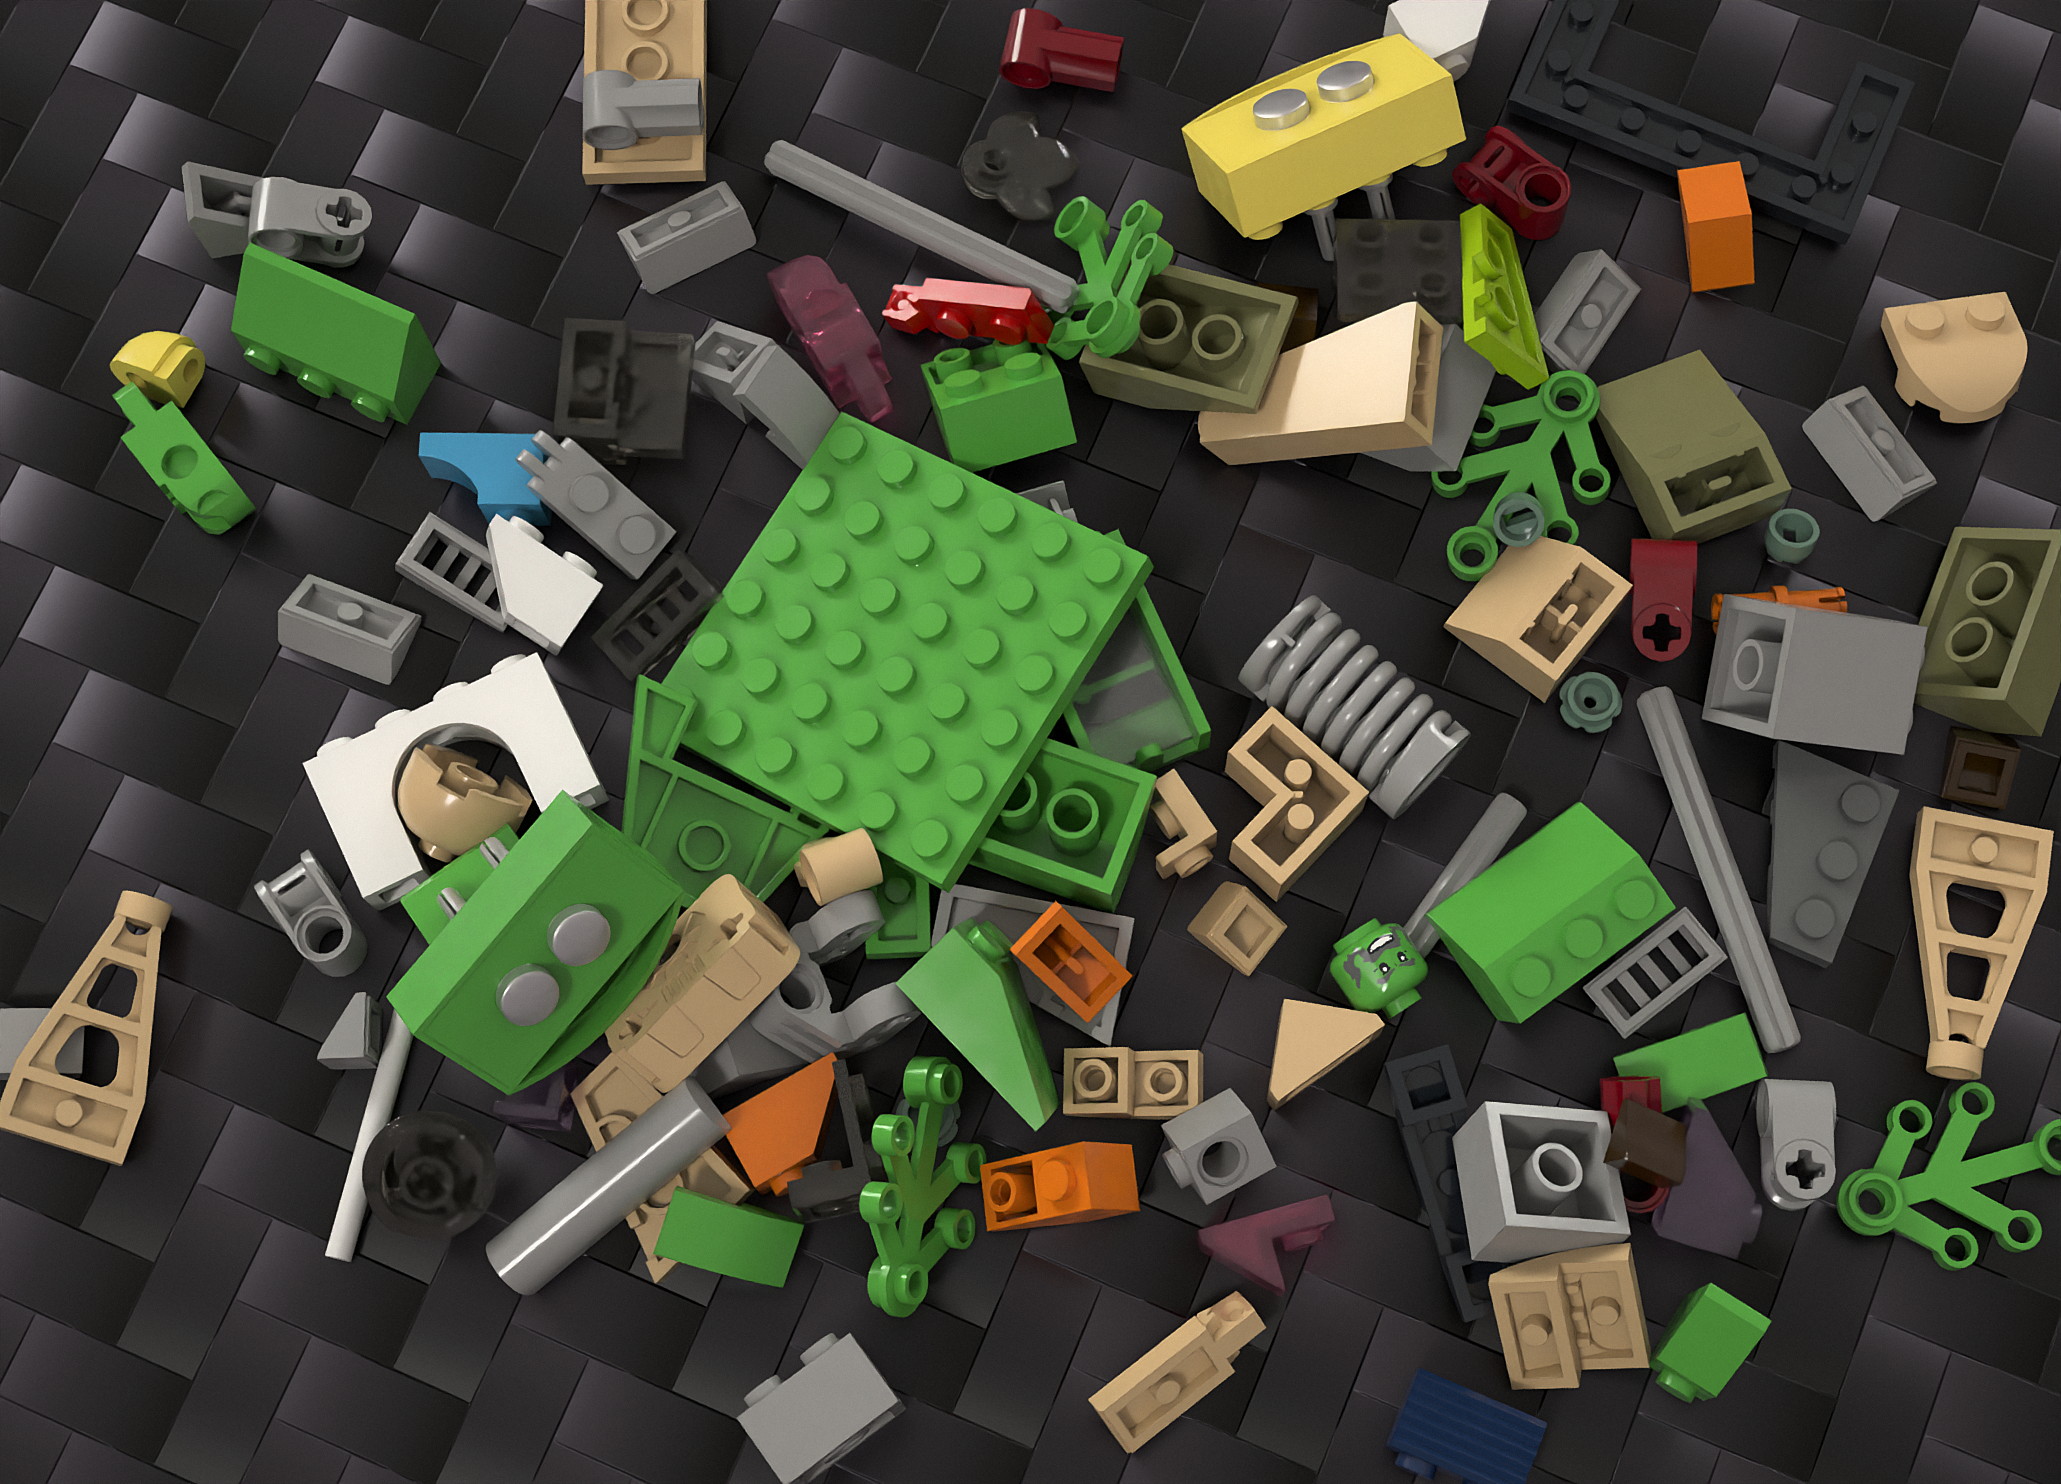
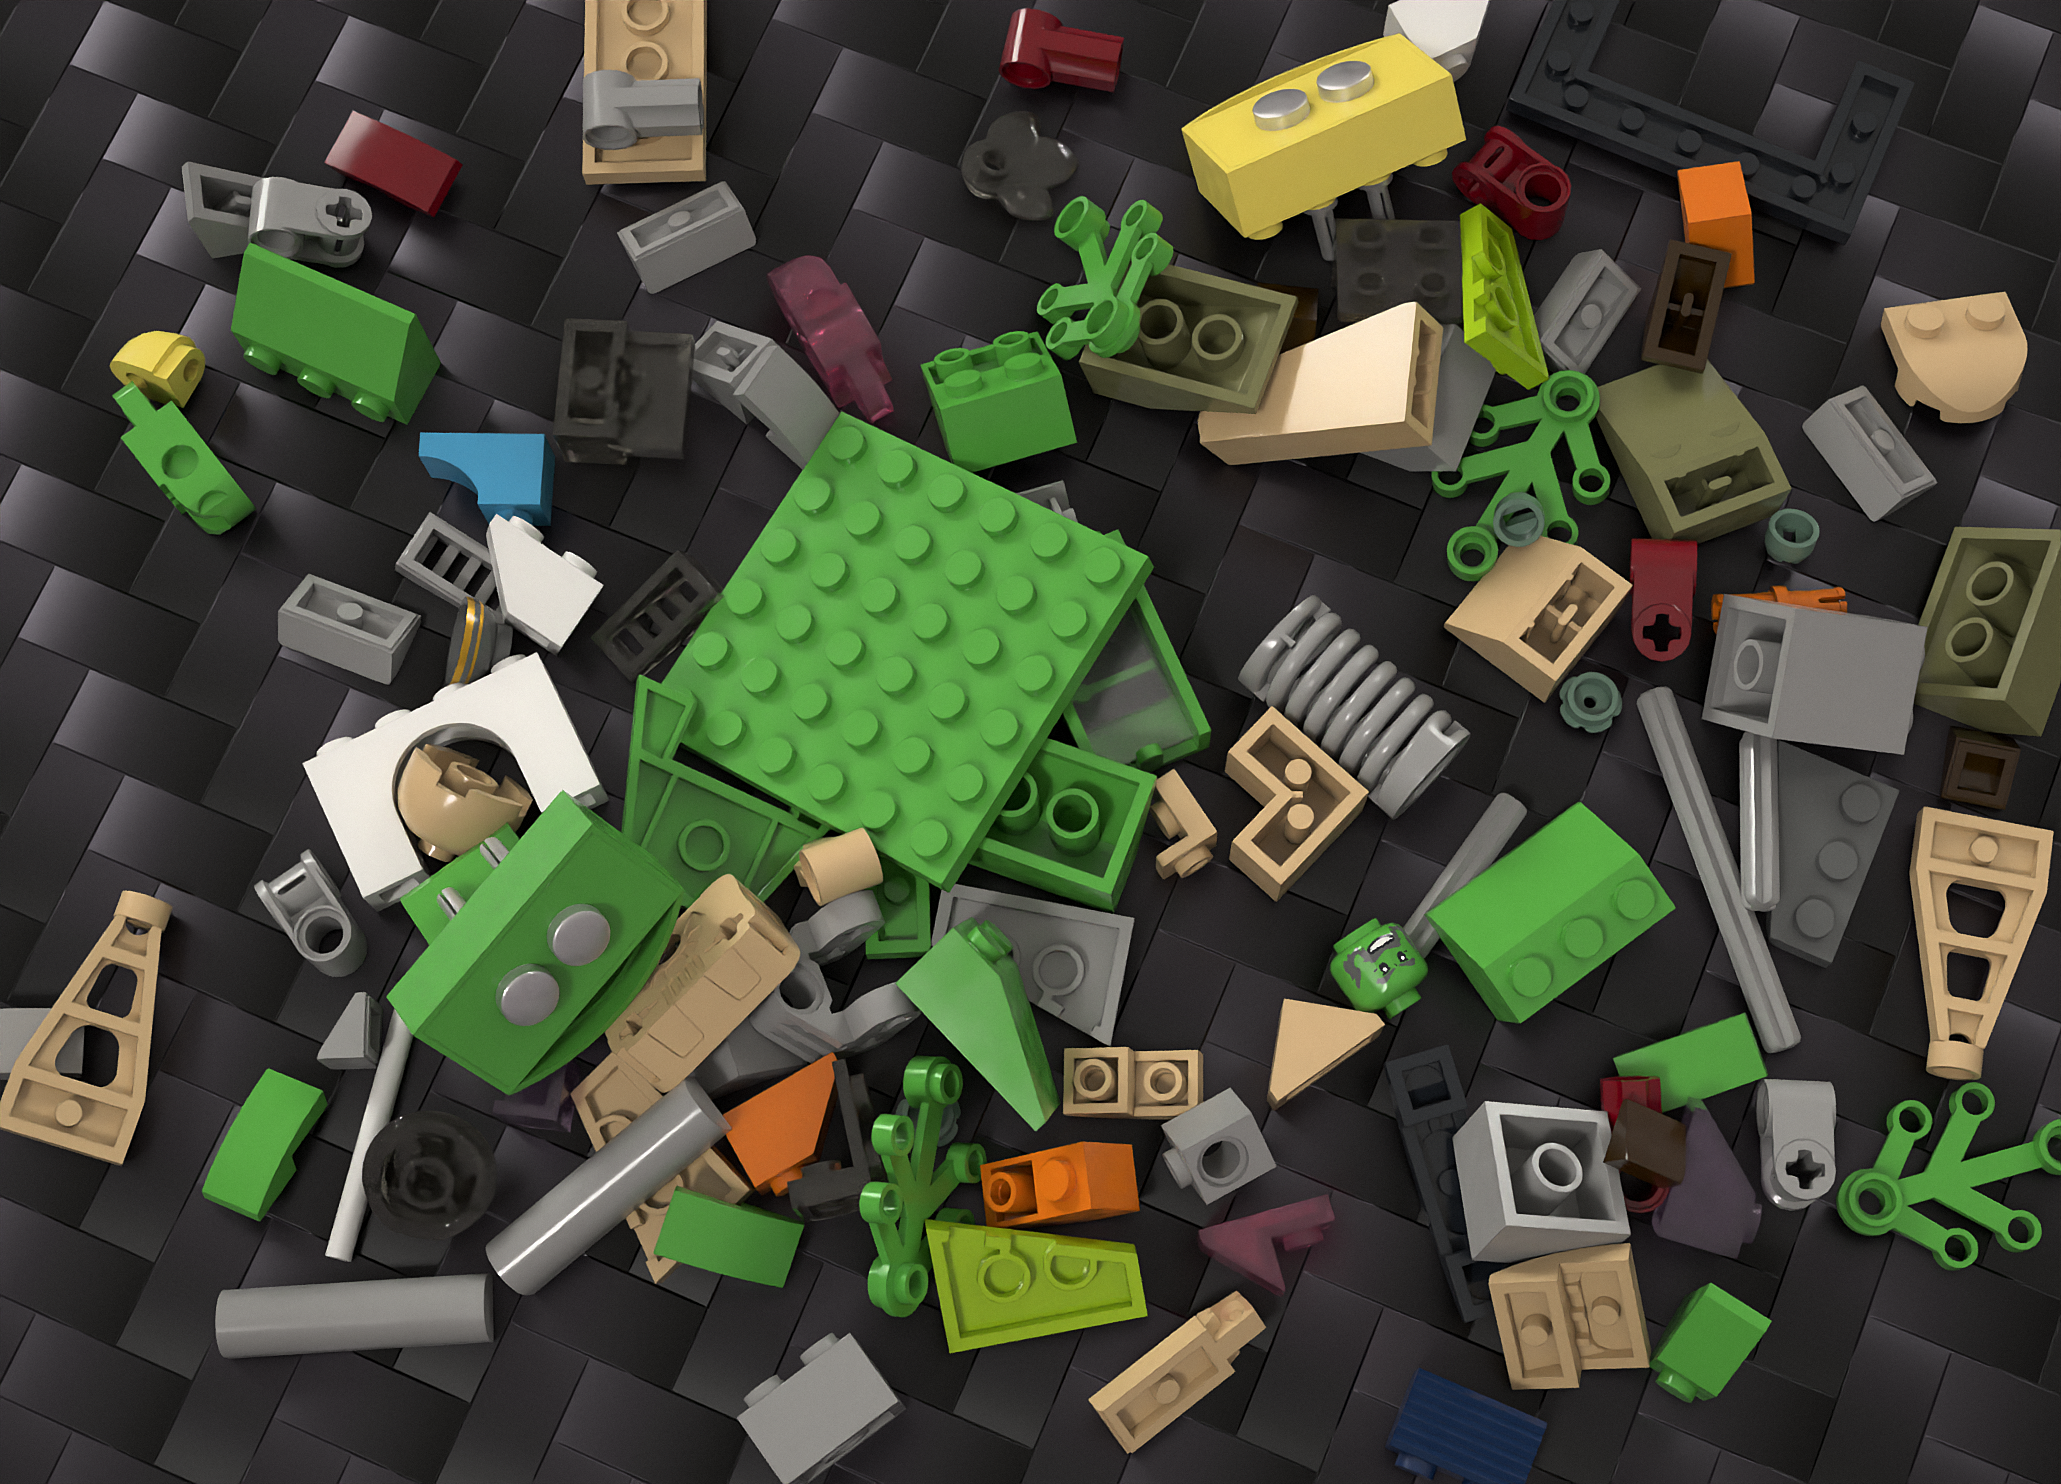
light grey hinge [515,430,676,579] -> none
light grey axle [764,140,1079,313] -> none
red hinge [882,278,1054,345] -> none
orange slope [1009,901,1132,1023] -> none
tan slope [1187,881,1288,976] -> none
light grey slope [1583,906,1728,1039] -> none
none -> bright green slope [202,1068,328,1222]
none -> light grey brick [215,1273,494,1359]
none -> dark red slope [324,111,463,217]
none -> dark grey piece [446,596,513,686]
none -> lime wing [925,1219,1148,1353]
none -> dark brown slope [1641,239,1732,374]
none -> light grey axle [1739,731,1780,912]

